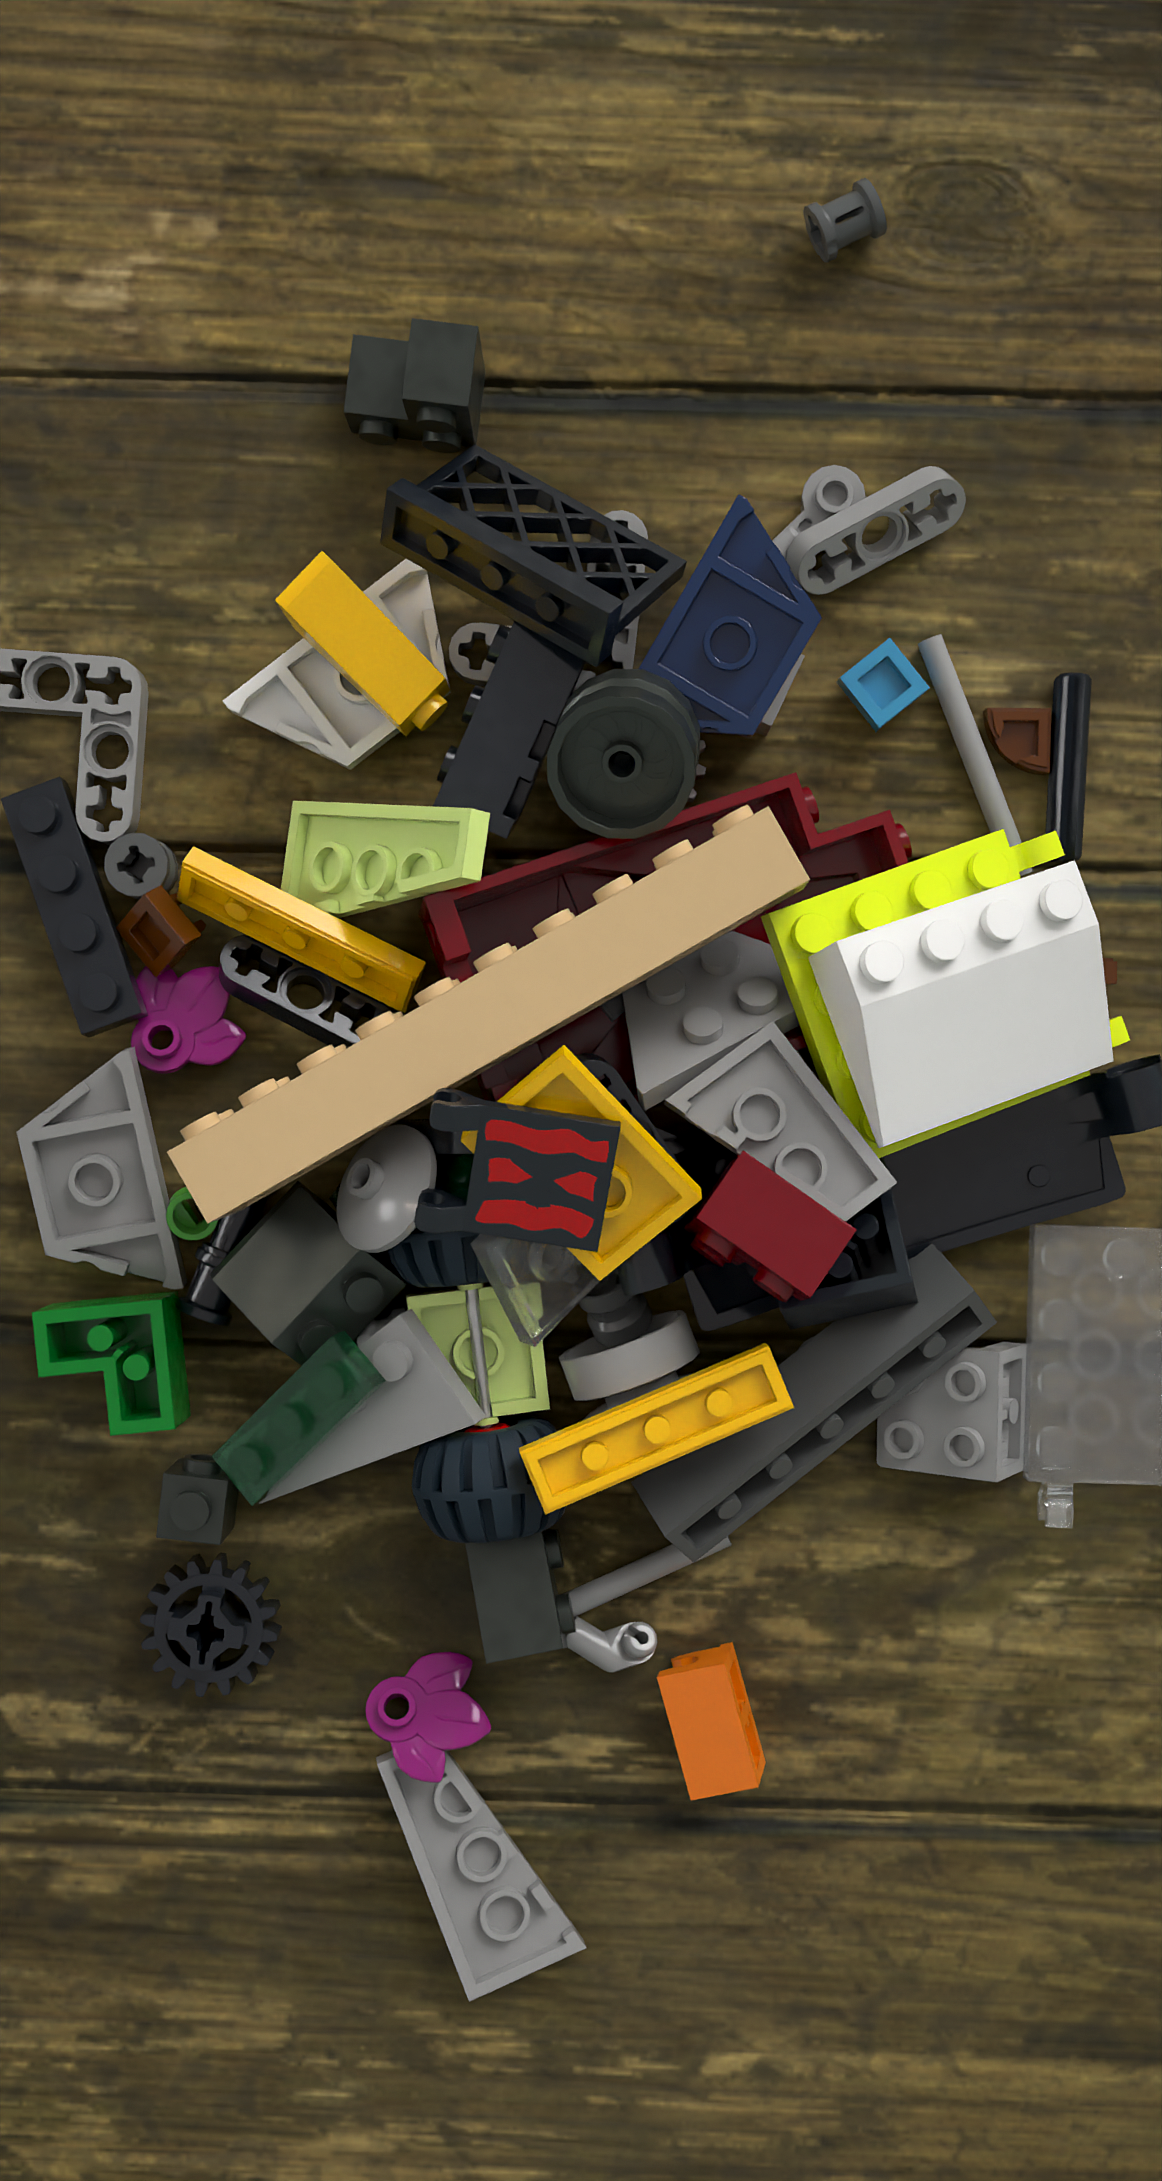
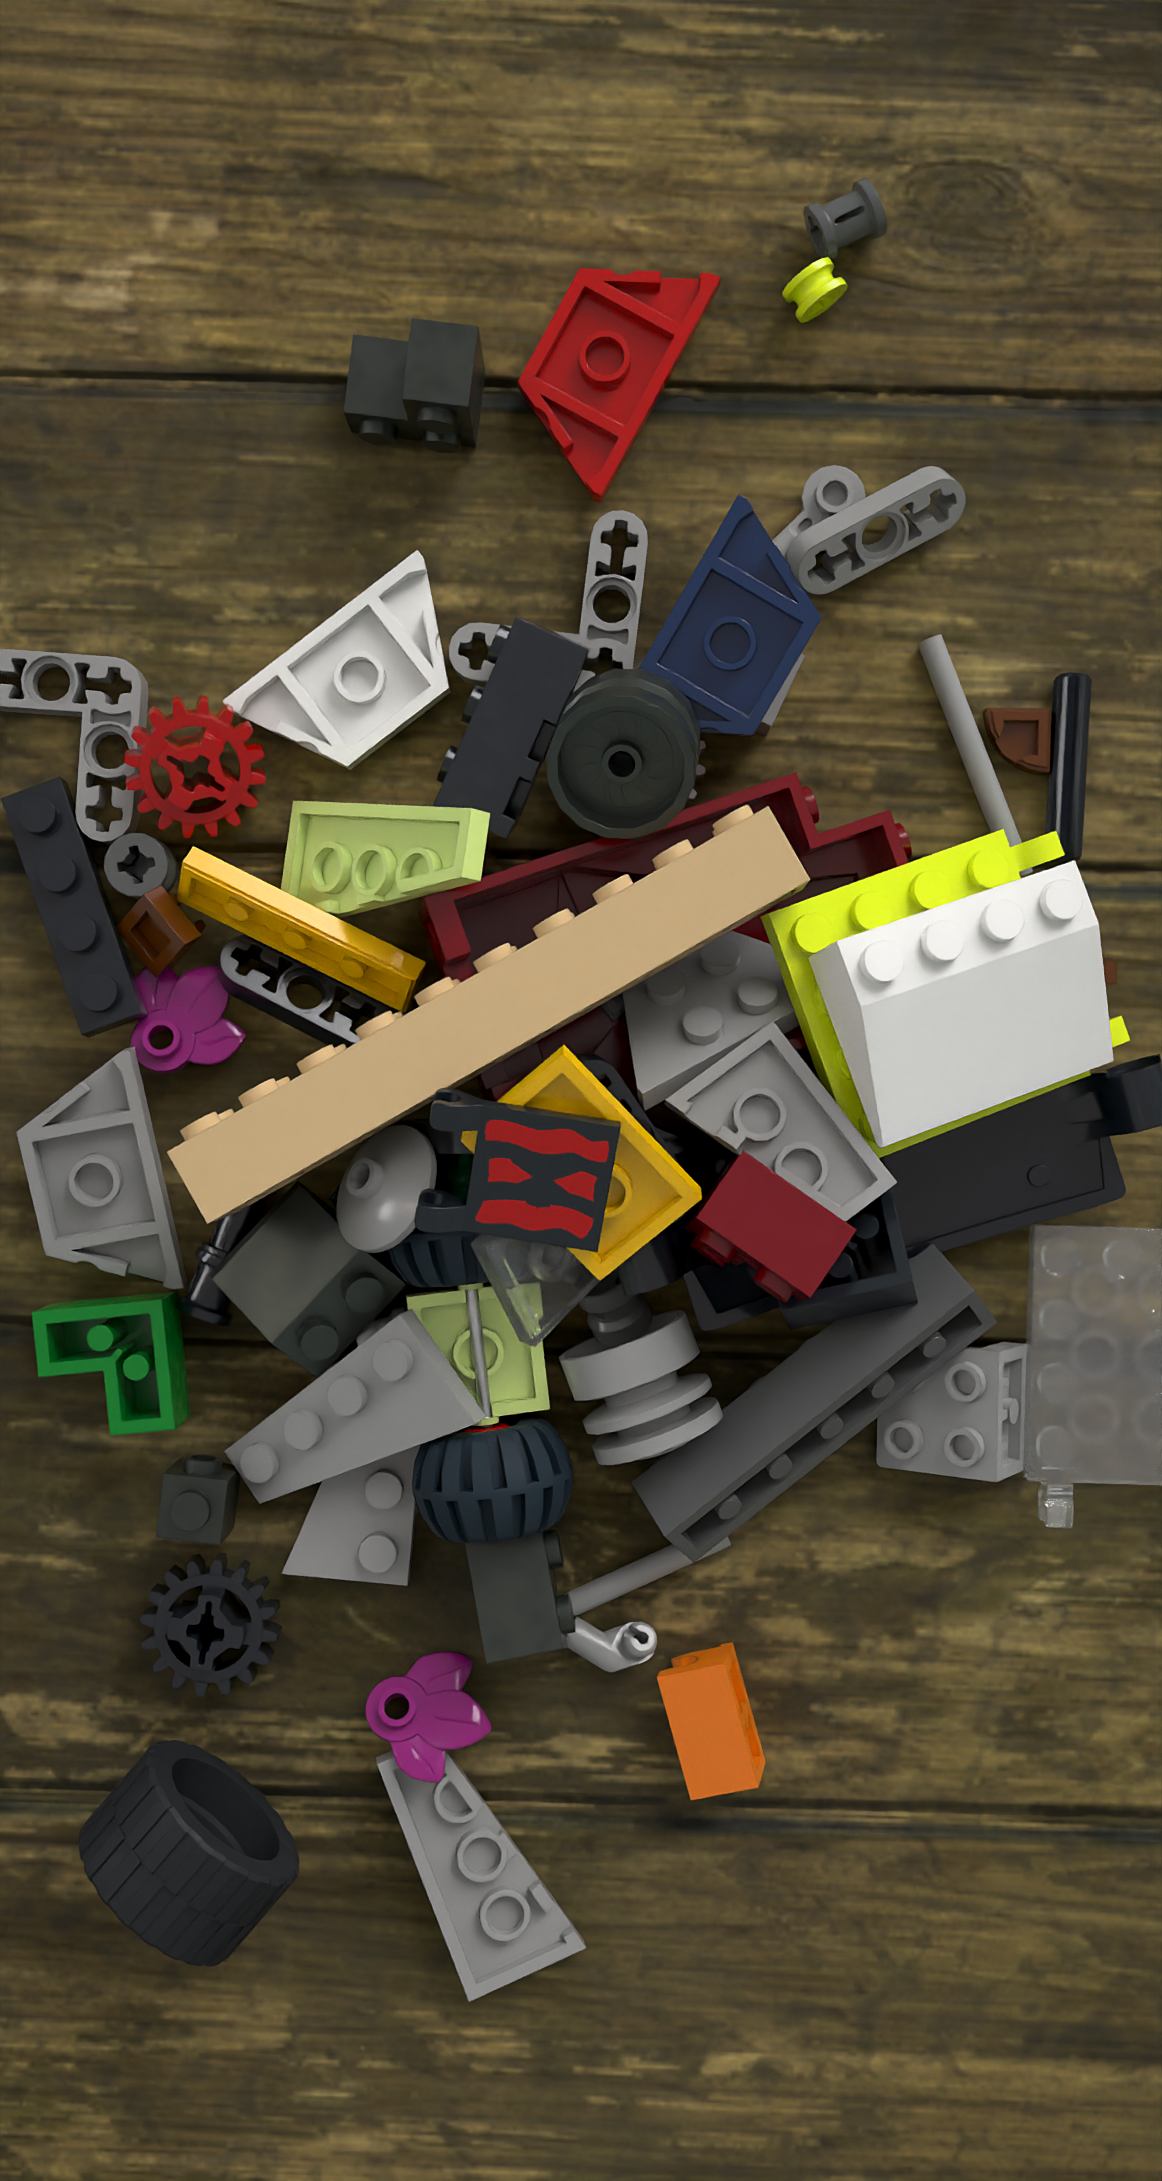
bright green hinge [166,1187,218,1240] -> none
clear green plate [212,1331,386,1506] -> none
yellow slope [275,551,450,736] -> none
black fence [380,444,687,667] -> none
yellow tile [519,1343,794,1515] -> none
dark azure plate [837,638,930,732] -> none
none -> black tyre [78,1740,300,1967]
none -> red gear [124,695,266,838]
none -> light grey wing [282,1444,421,1586]
none -> red wing [518,268,721,503]
none -> neon yellow bush [782,257,848,323]

